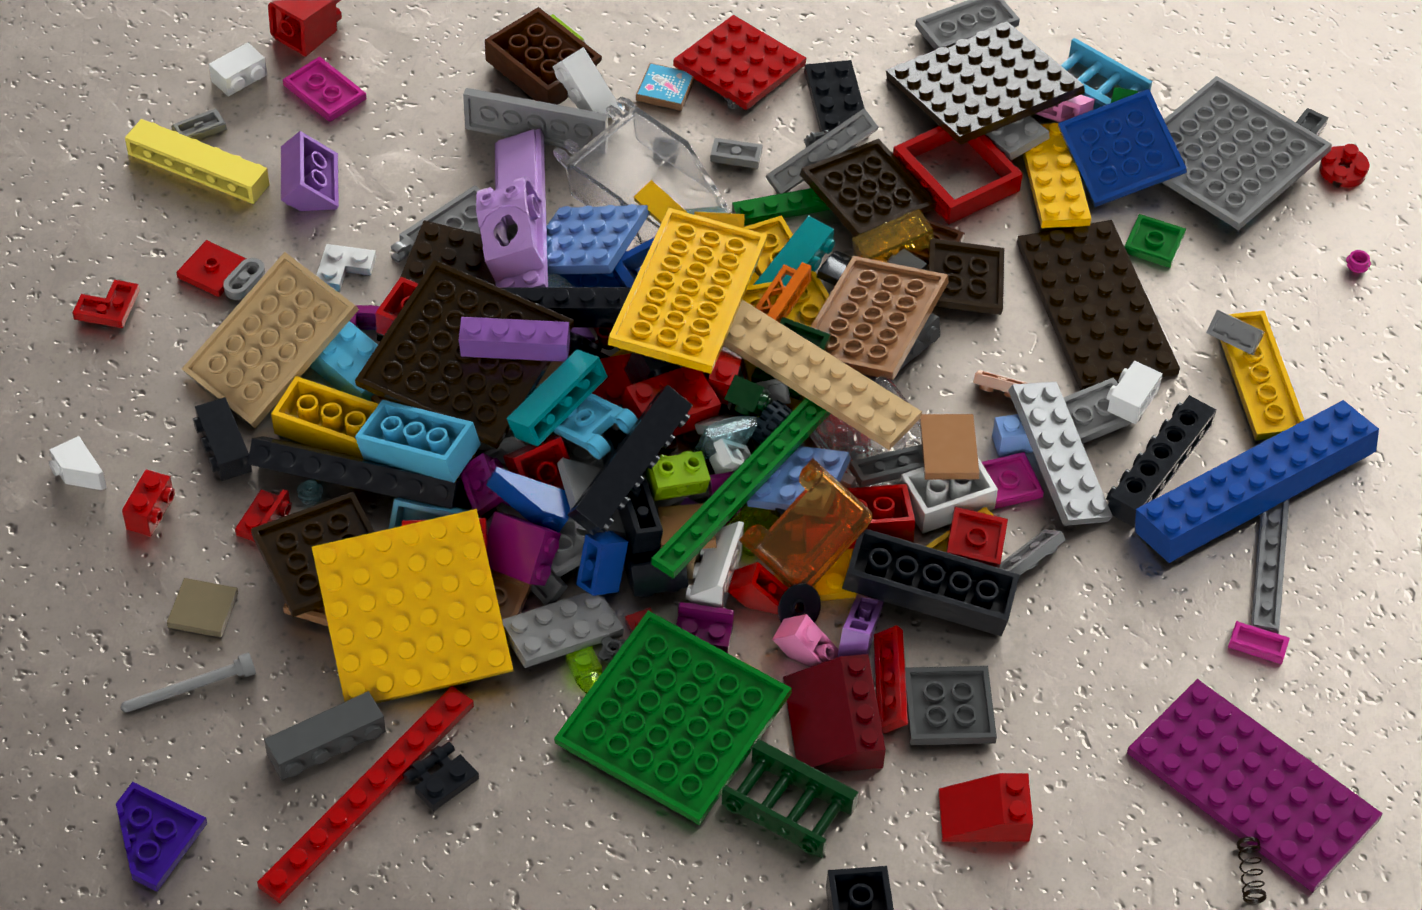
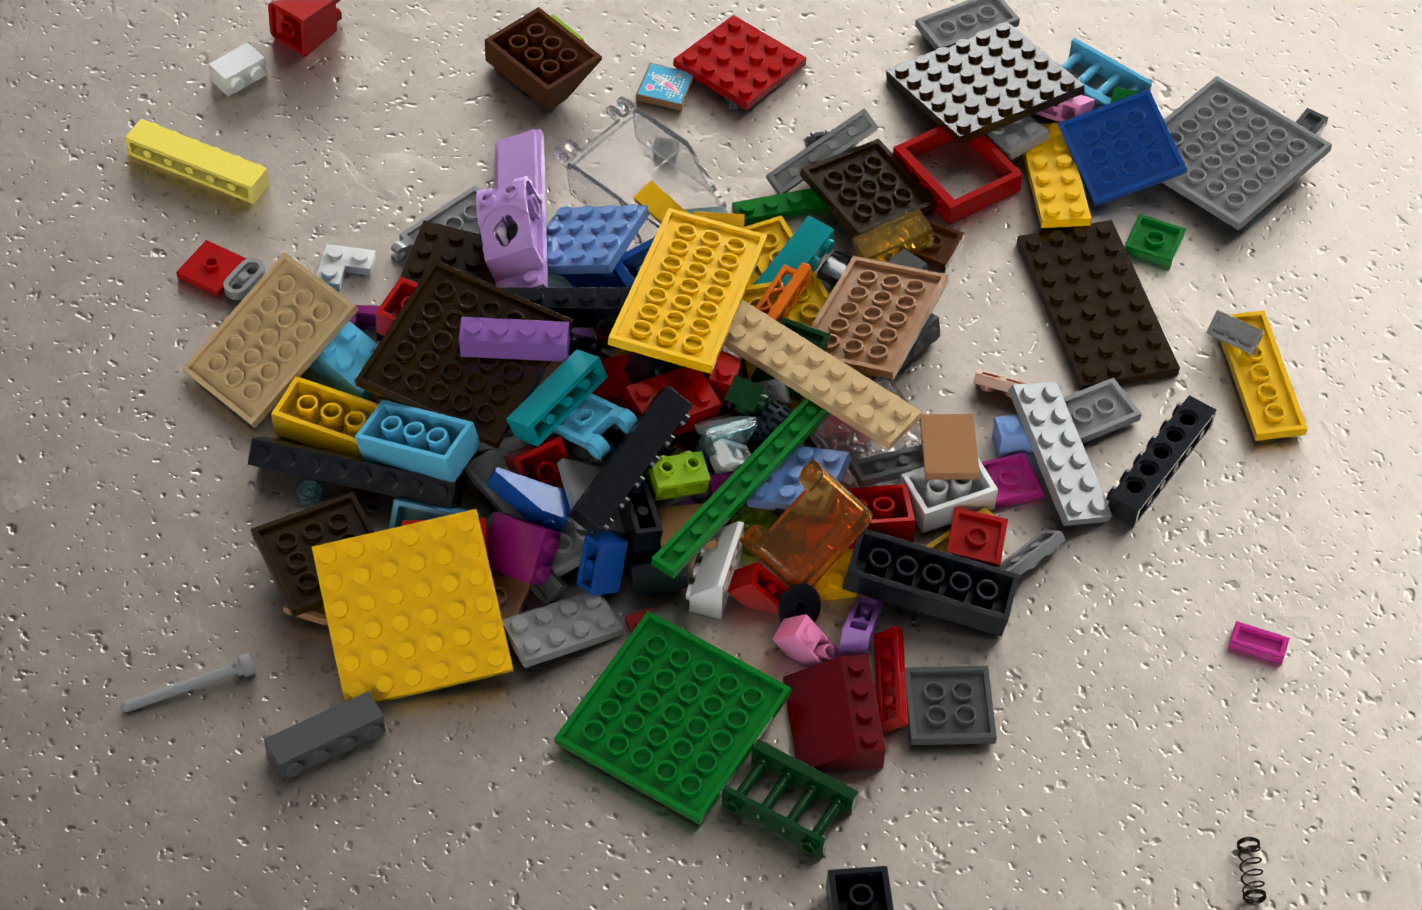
white slope [49,436,107,490] -> none
red plate [72,280,140,328] -> none
dark purple plate [116,781,207,892] -> none
red brick [122,469,175,537] -> none
dark tan tile [167,578,238,638] -> none
light grey tile [171,109,227,140] -> none
black brick [193,397,252,481] -> none
red bracket [235,489,292,542] -> none
red plate [257,686,474,904] -> none
medium lavender slope [281,131,339,211] -> none
dark pink tile [283,56,367,122] -> none
black plate [403,742,479,812] -> none
magenta bracket [460,453,510,517] -> none
light grey plate [463,88,608,156] -> none
white brick [552,47,622,118] -> none
clear neon green plate [566,646,602,694] -> none
dark grey plate [598,637,626,664] -> none
magenta bracket [676,602,734,653] -> none
light grey plate [710,138,763,169] -> none
black plate [804,60,864,132] -> none
dark brown plate [927,238,1005,315] -> none
red slope [938,773,1033,842] -> none
white brick [1107,361,1163,424] -> none
magenta plate [1127,679,1383,893] -> none
blue brick [1135,400,1379,563] -> none
flat silver tile [1251,498,1290,634] -> none
red plate [1319,144,1370,188] -> none
dark pink plate [1346,250,1371,273] -> none

